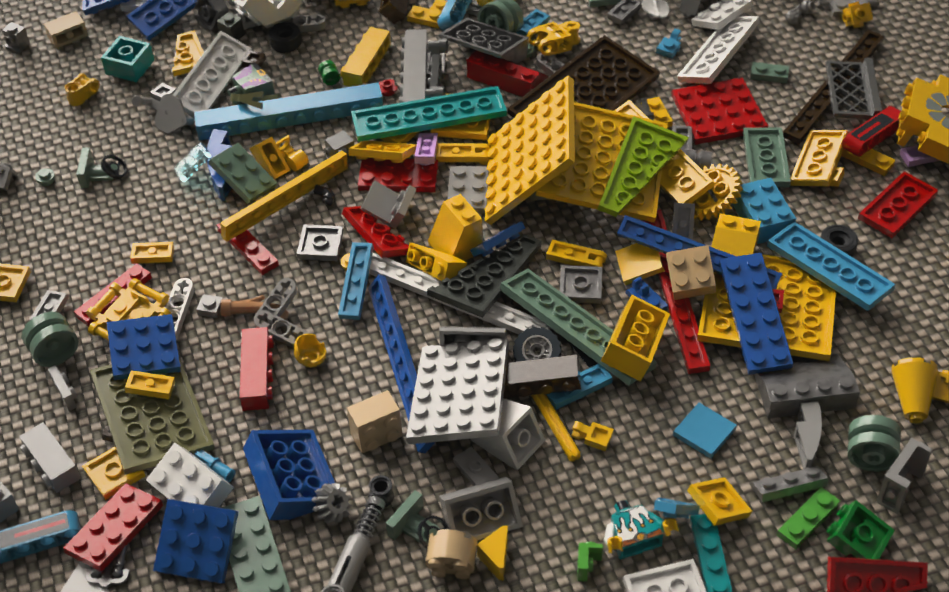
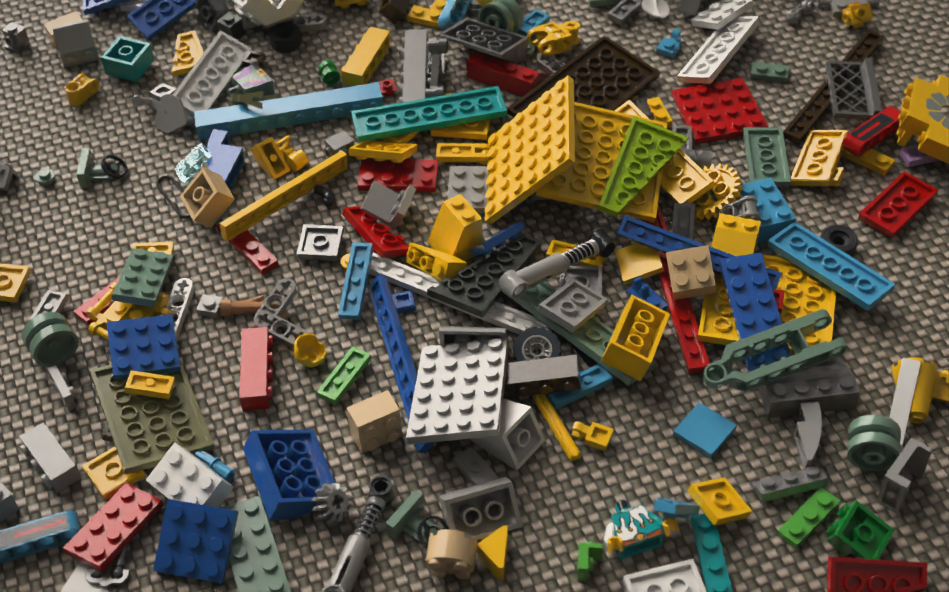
sand green plate [208,143,277,204] -> none
lavender plate [415,133,438,166] -> none
none -> light grey slope [52,19,99,68]
none -> sand green plate [112,248,173,307]
none -> black piece [156,175,191,218]
none -> tan brick [180,167,235,228]
none -> bright green plate [317,346,371,405]
none -> blue tile [391,291,416,314]
none -> light grey piece [499,229,617,300]
none -> light grey plate [537,278,608,333]
none -> sand green piece [703,309,848,392]
none -> light grey piece [719,196,760,220]
none -> white sticker [889,358,921,445]

